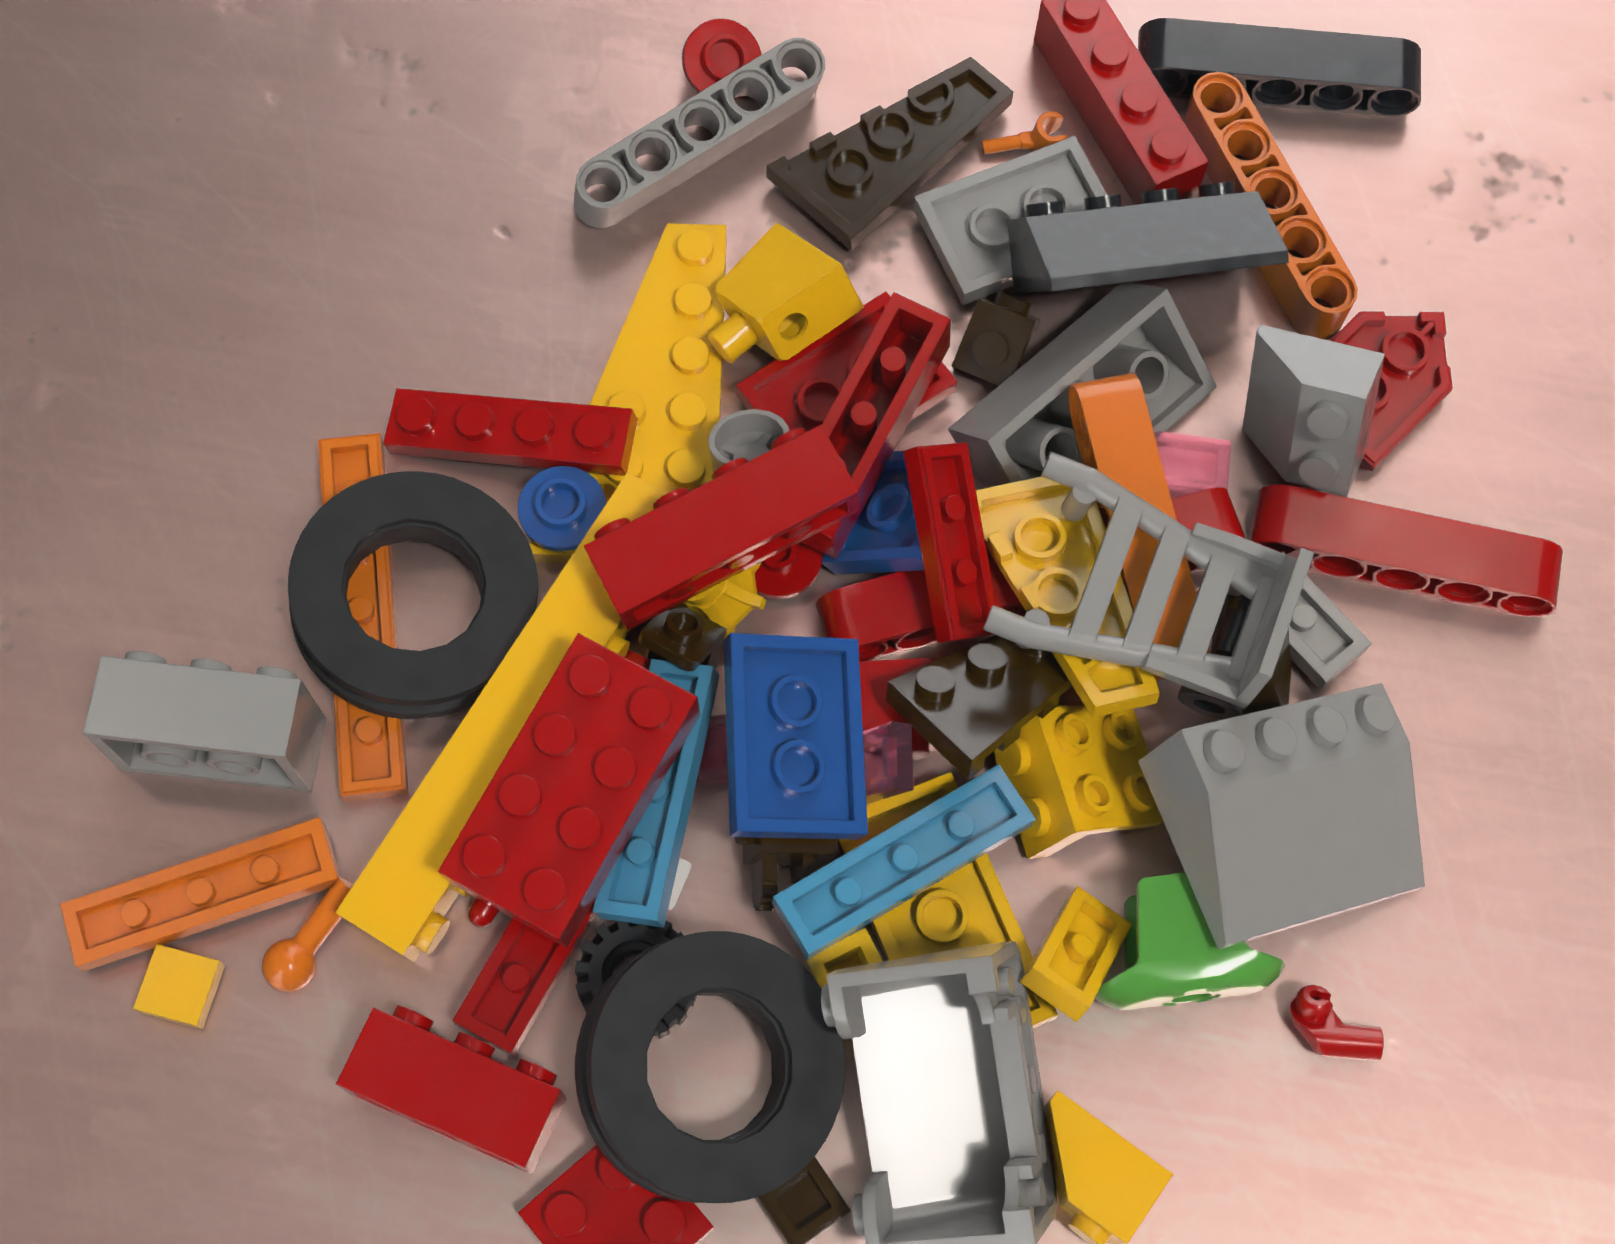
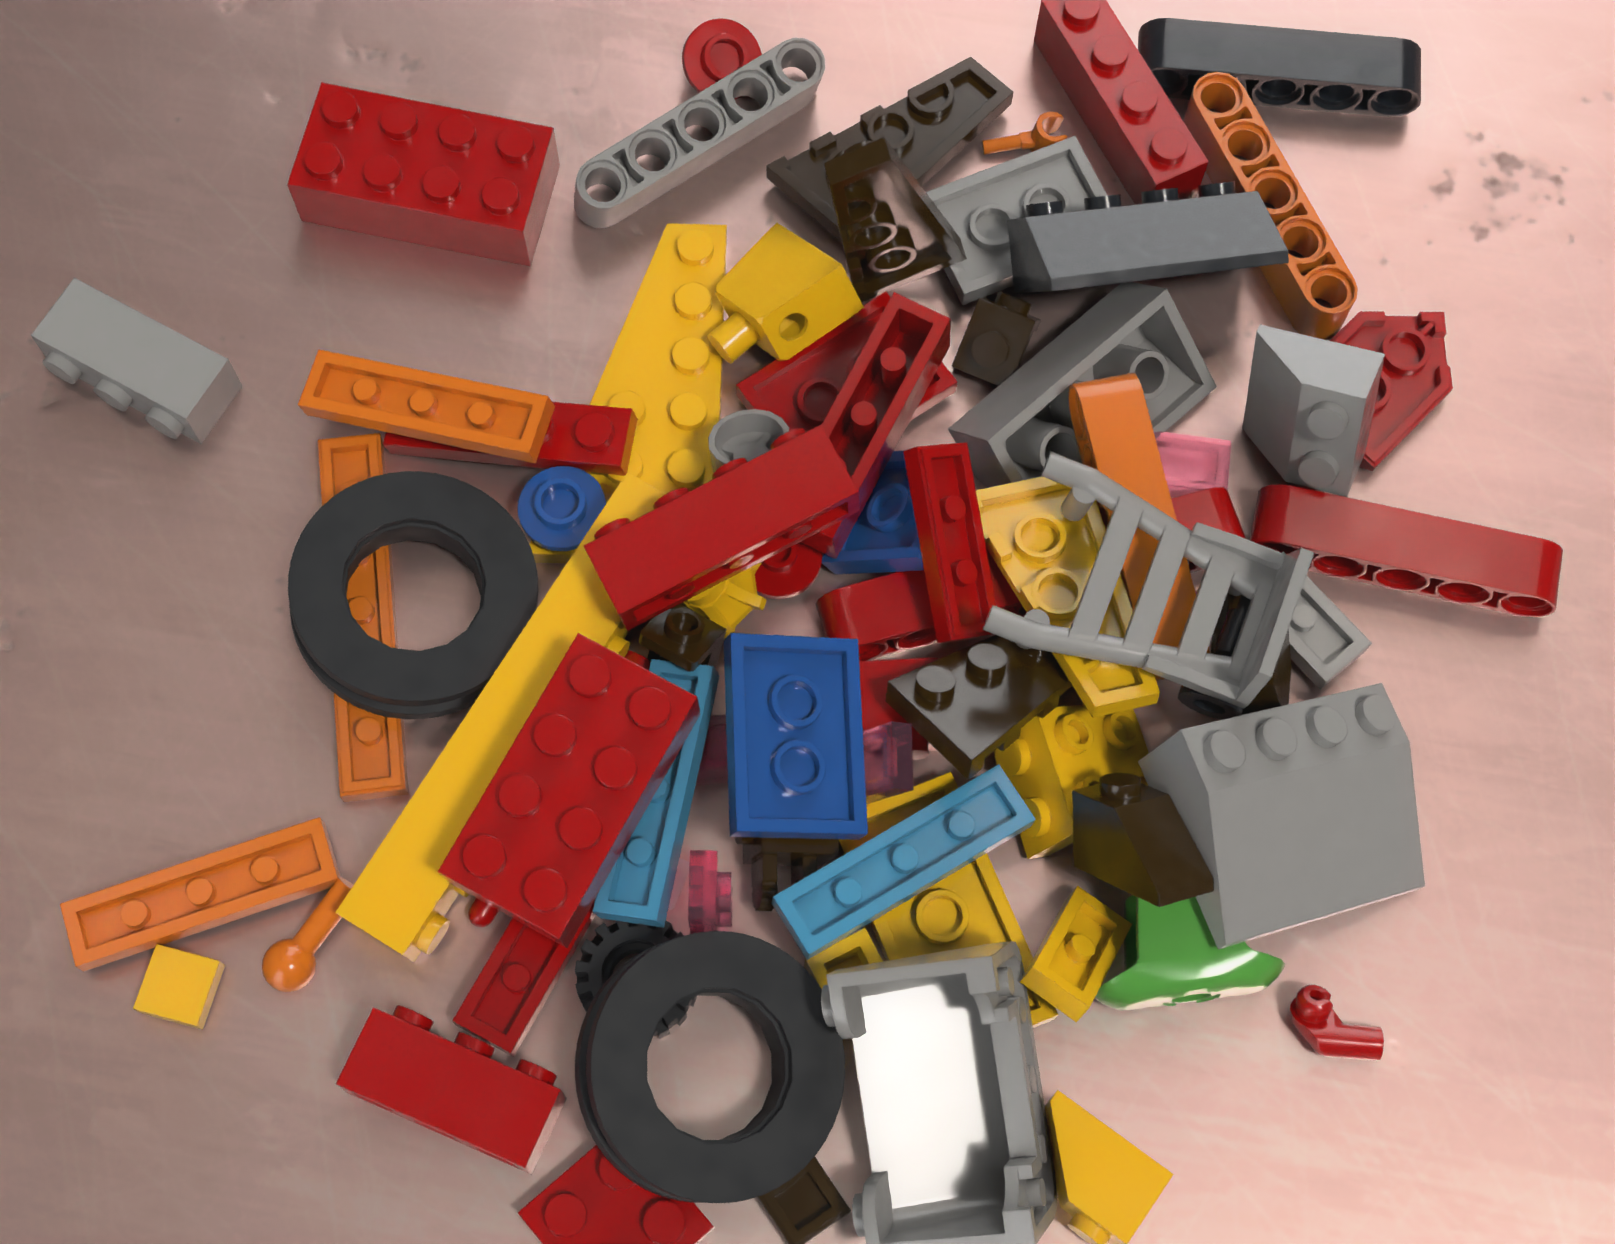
light grey brick [83,651,326,793] -> none
none -> light grey brick [31,278,242,444]
none -> red brick [287,82,560,267]
none -> orange plate [298,349,555,463]
none -> clear pink plate [688,850,733,934]
none -> dark brown wing [824,137,967,302]
none -> dark brown slope [1072,773,1214,907]

